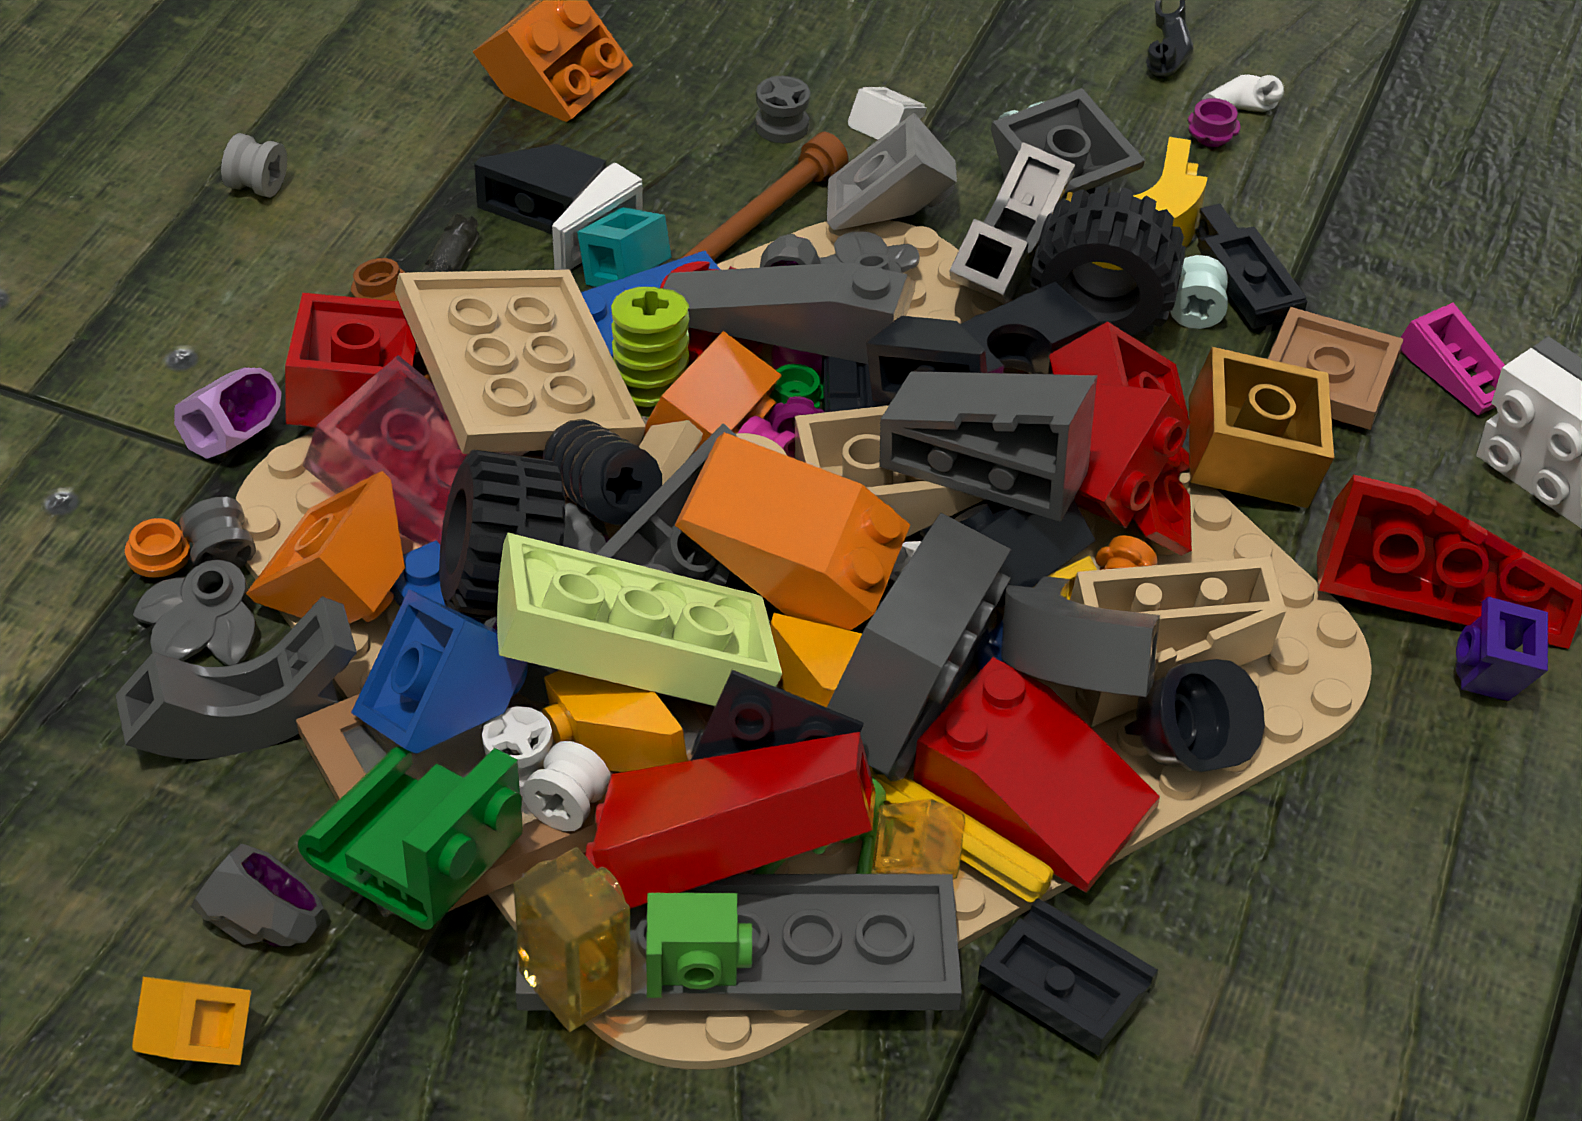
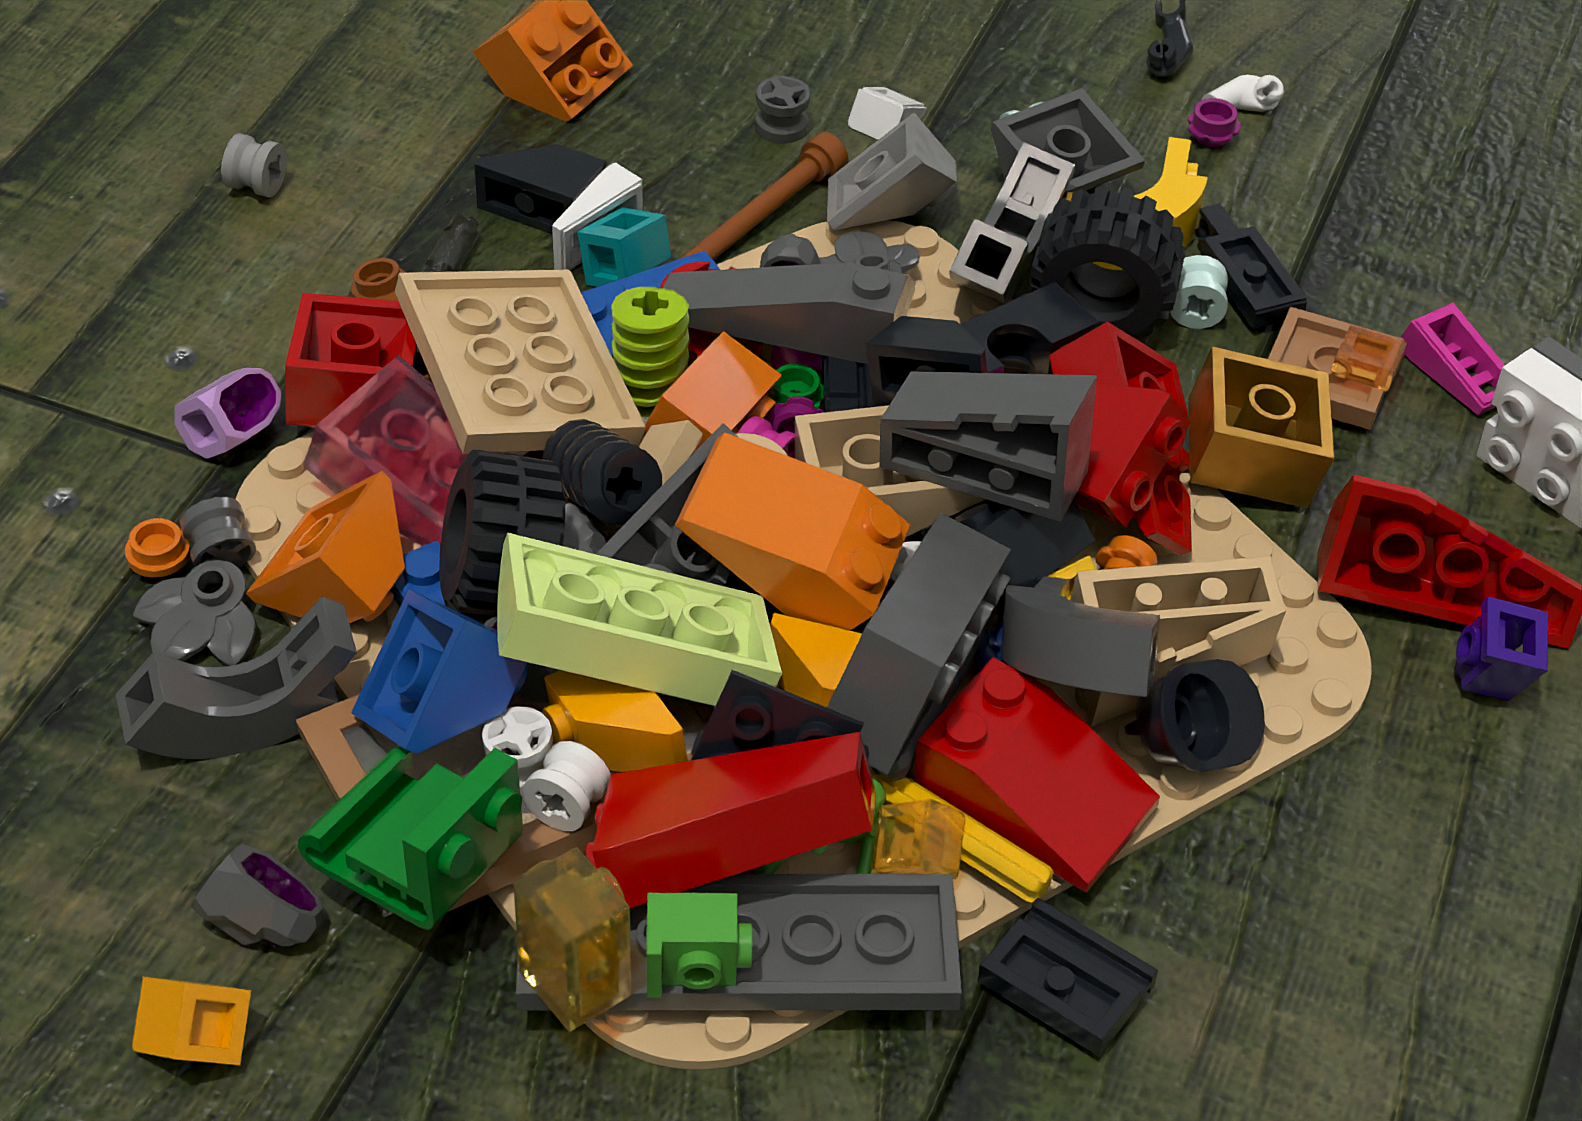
none -> clear orange tile [1331,325,1407,392]

